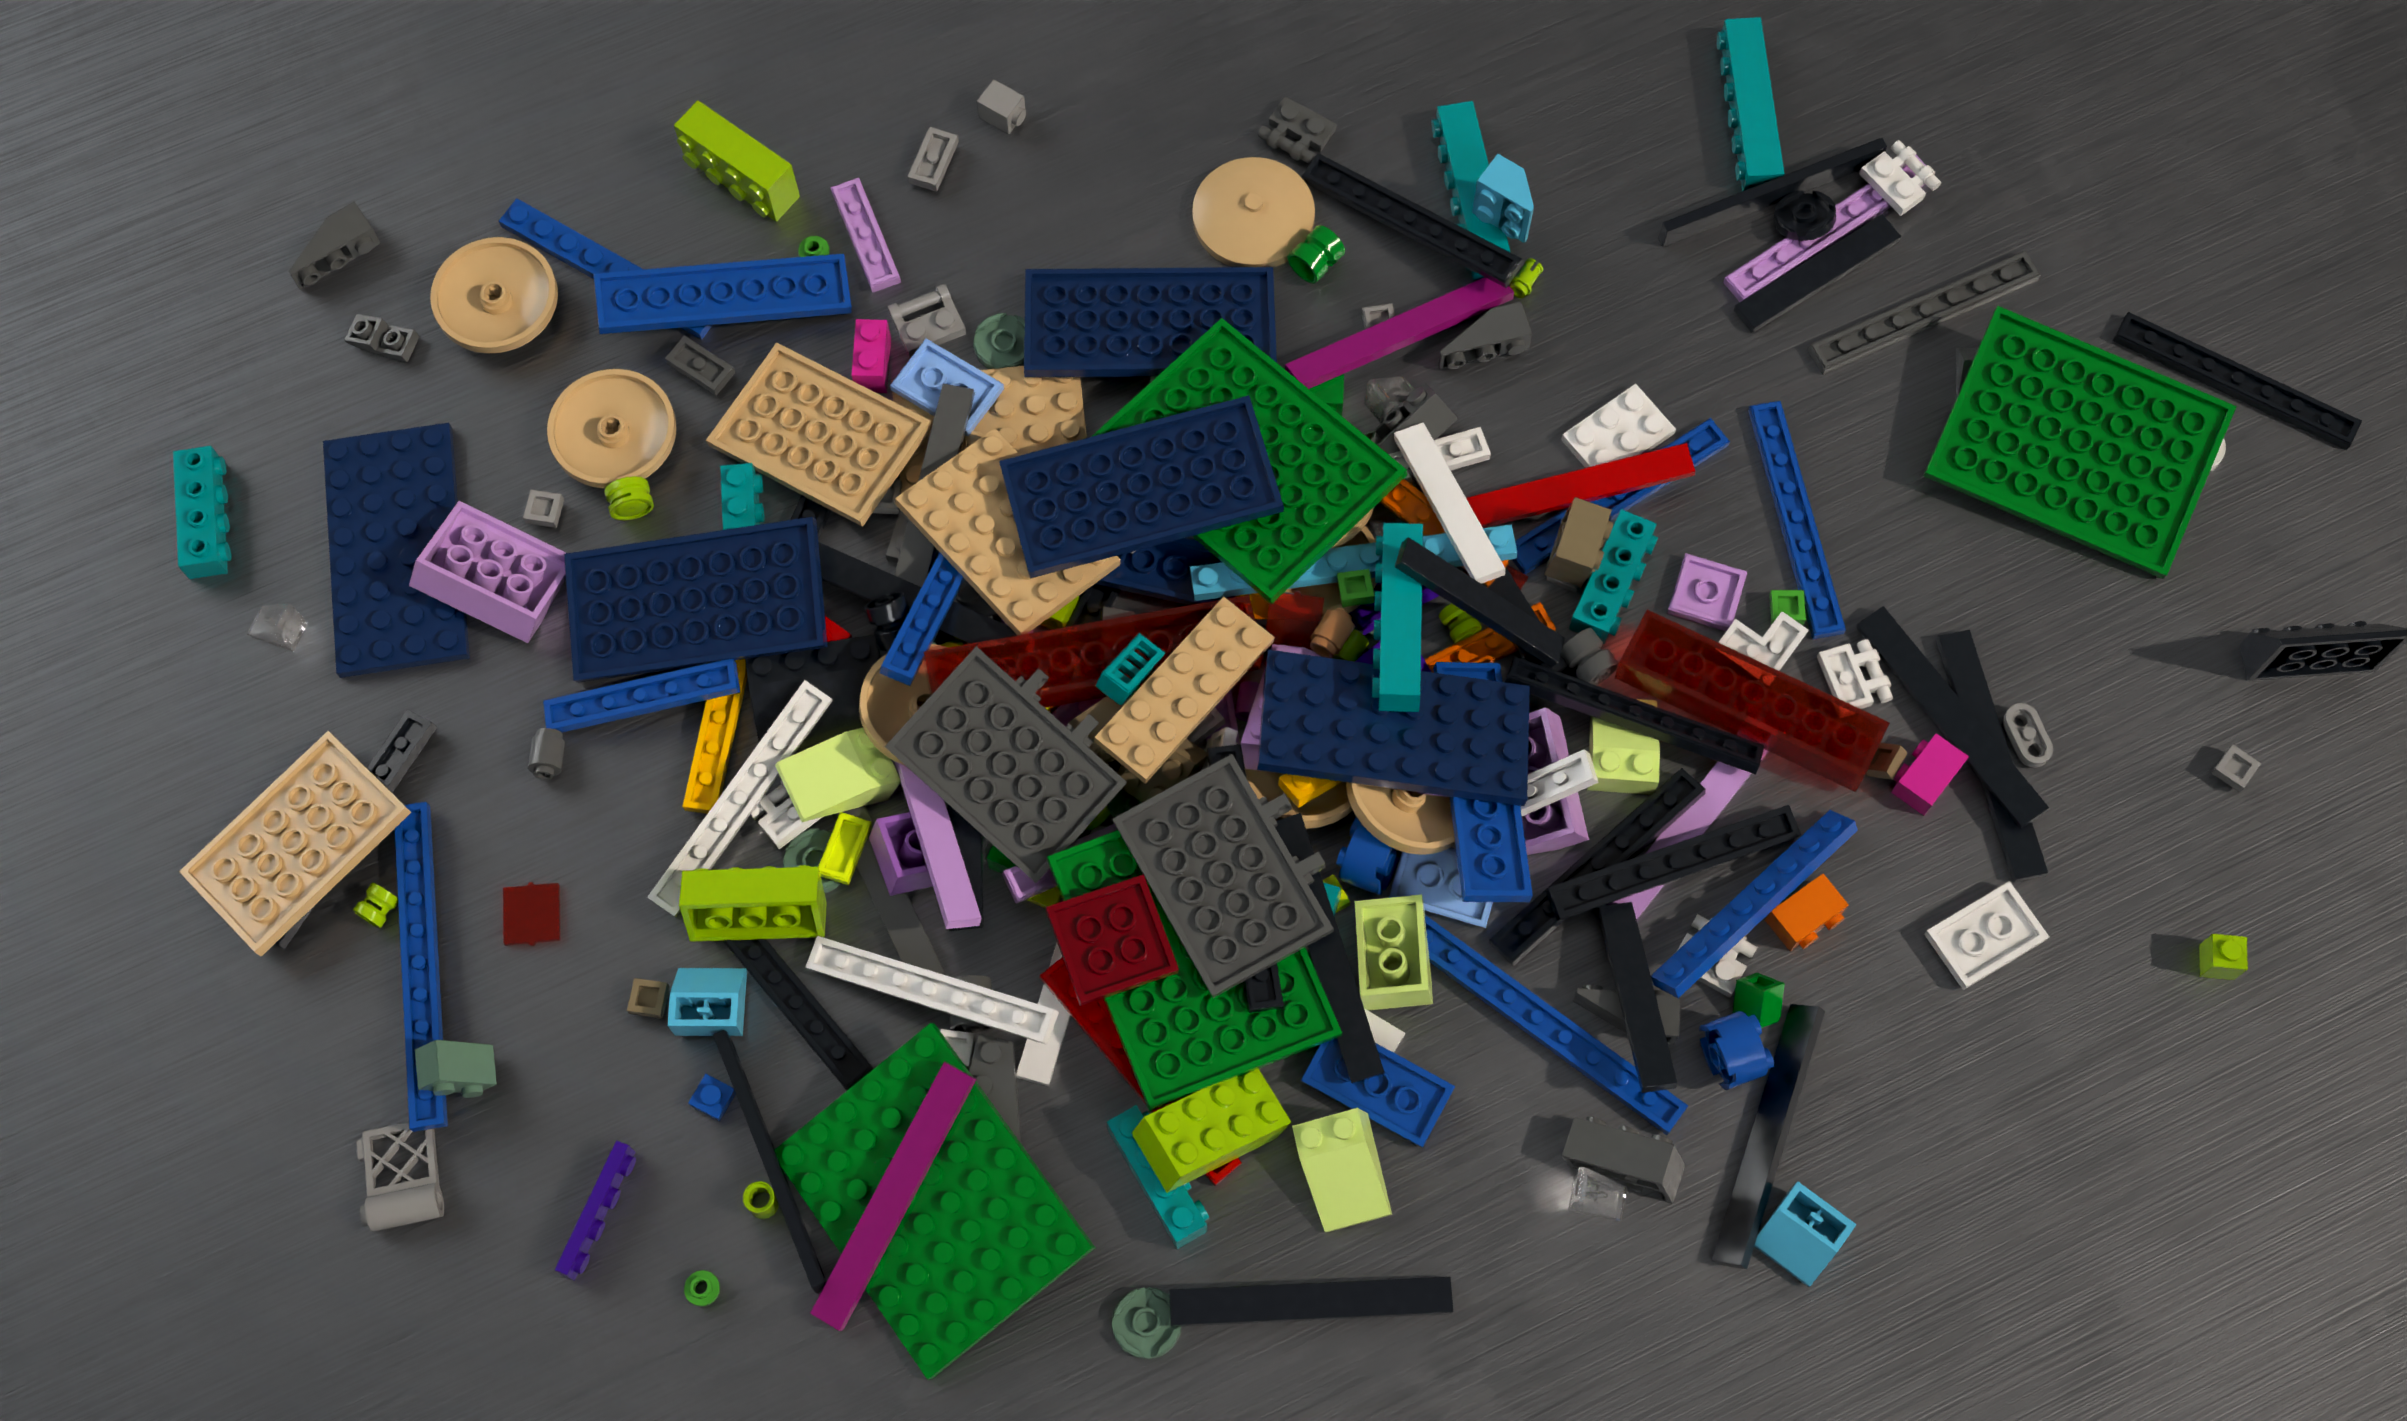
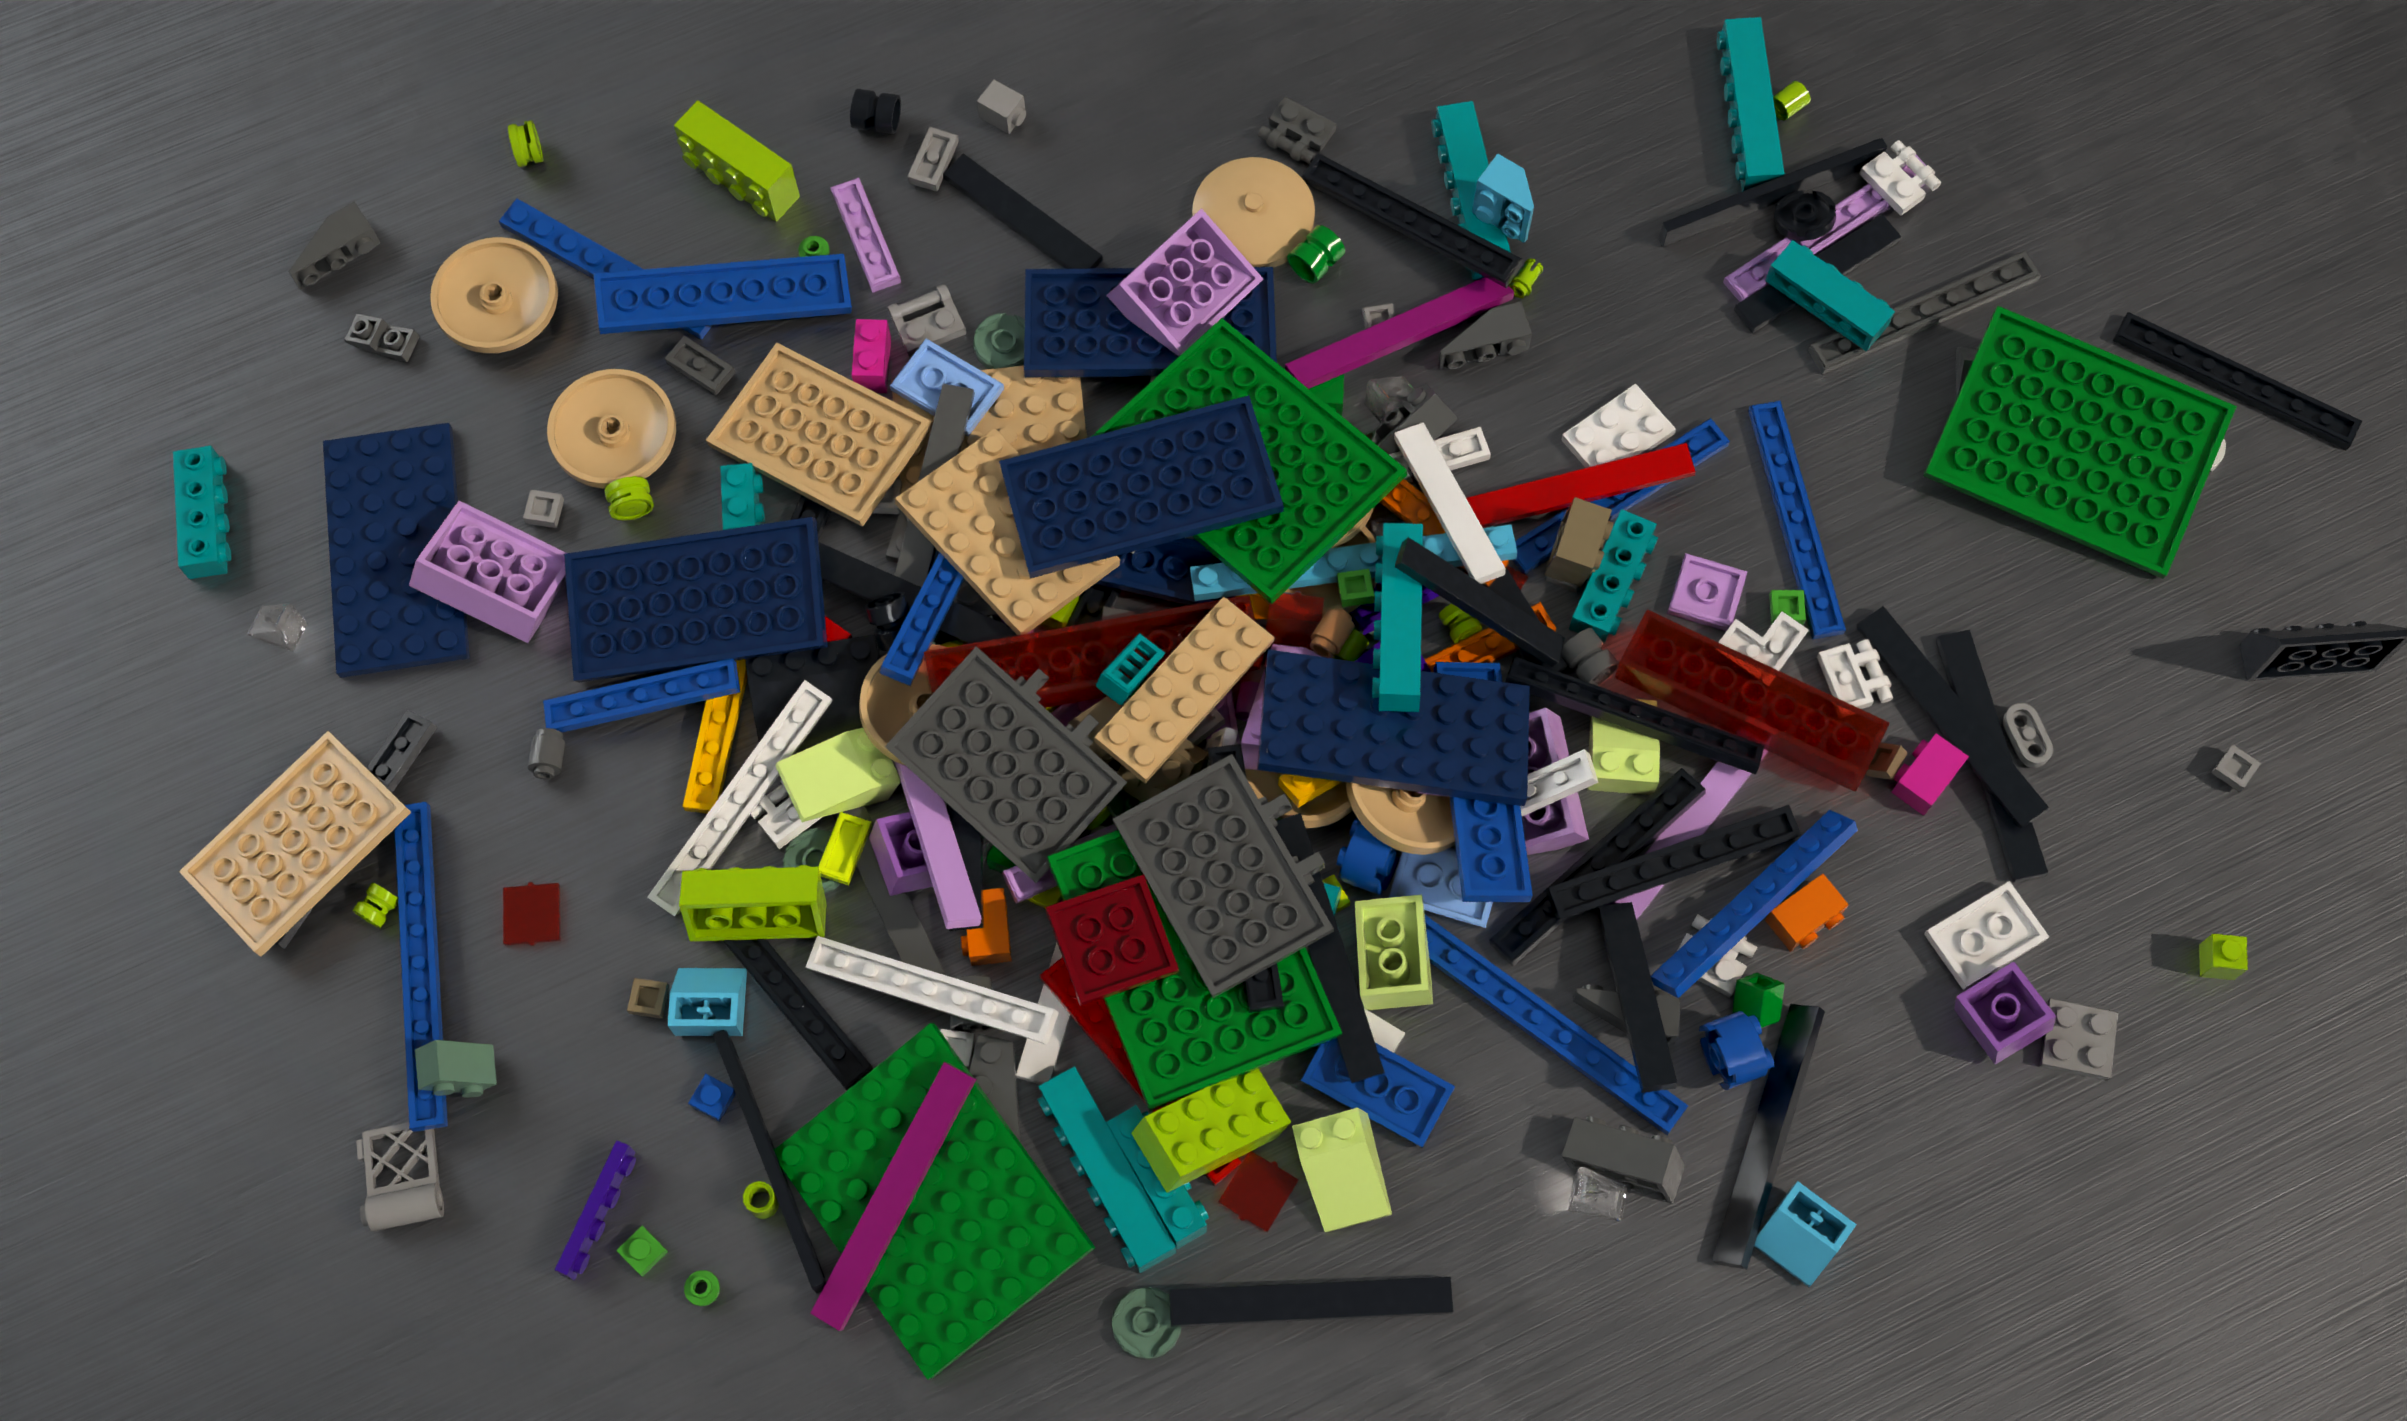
none -> lime wheel [508,120,544,167]
none -> bright green plate [616,1225,668,1277]
none -> black wheel [850,88,901,135]
none -> black tile [943,153,1103,269]
none -> orange brick [961,888,1012,966]
none -> teal brick [1037,1066,1177,1273]
none -> lavender slope [1107,208,1263,356]
none -> clear red piece [1218,1151,1299,1233]
none -> teal brick [1765,240,1895,352]
none -> lime beam [1773,81,1811,121]
none -> medium lavender brick [1954,962,2056,1065]
none -> light grey plate [2039,999,2118,1081]

